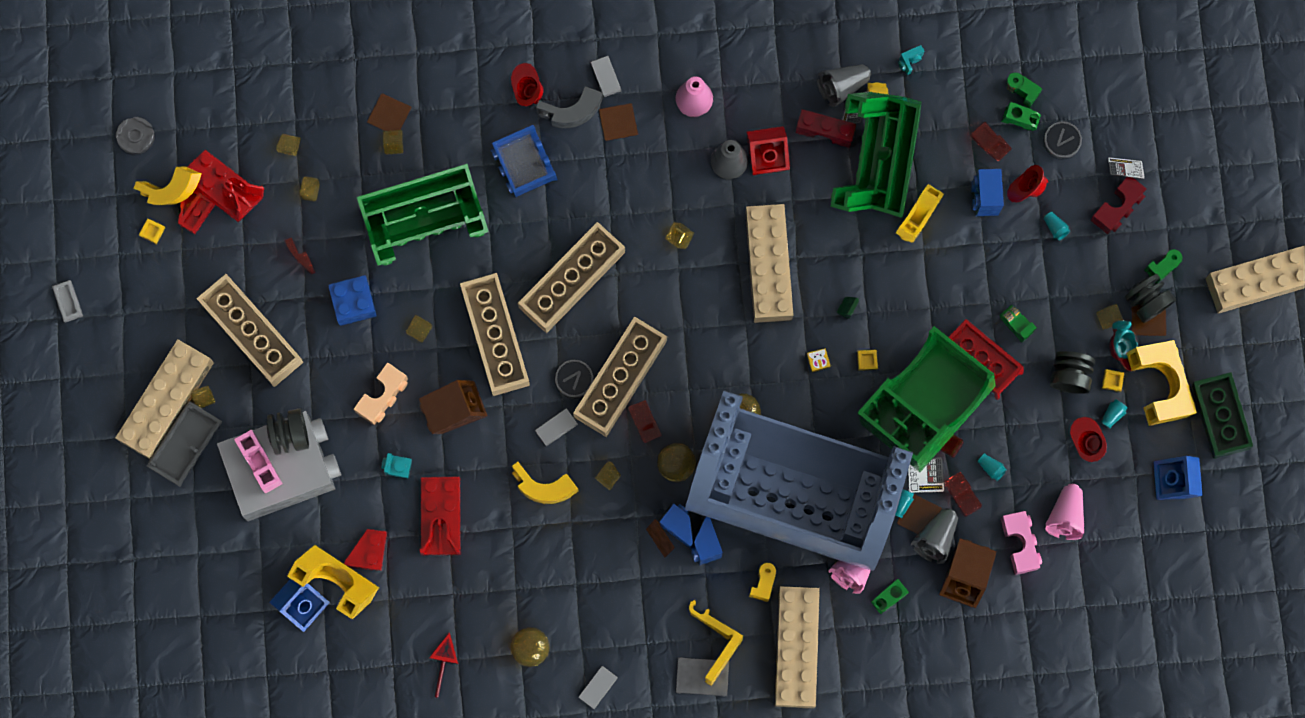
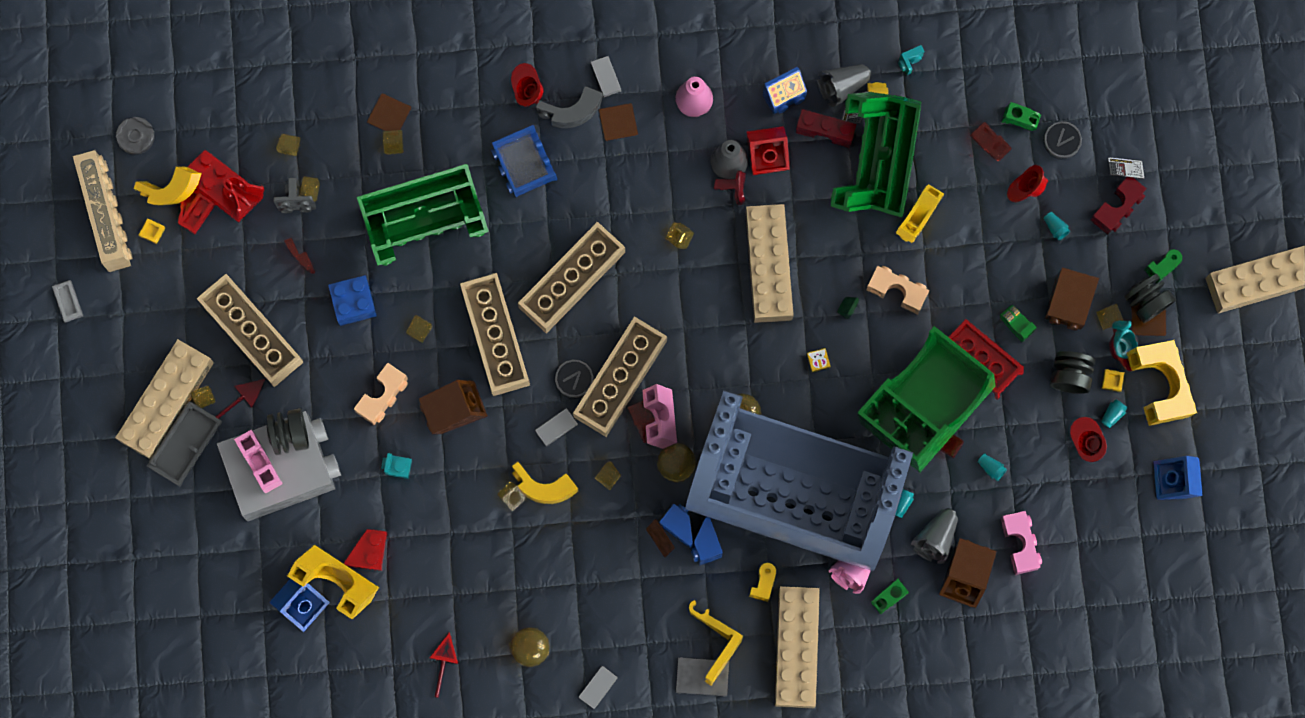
red plate [420,477,461,555] -> none
yellow tile [857,350,878,371] -> none
reddish brown sticker [897,494,942,534] -> none
sticker [908,457,944,493] -> none
clear red slope [944,472,982,517] -> none
blue brick [971,169,1004,216] -> none
green leg [1006,73,1042,108] -> none
bright pink cone [1045,484,1084,540] -> none
dark green brick [1192,372,1253,459] -> none
none -> brick [73,150,133,272]
none -> dark red piece [215,379,266,419]
none -> dark grey bracket [274,178,316,213]
none -> clear yellow slope [497,482,527,511]
none -> bright pink arch [642,384,677,449]
none -> dark red piece [714,170,746,205]
none -> slope [763,67,807,114]
none -> light nougat arch [866,266,930,315]
none -> reddish brown slope [1044,267,1099,330]

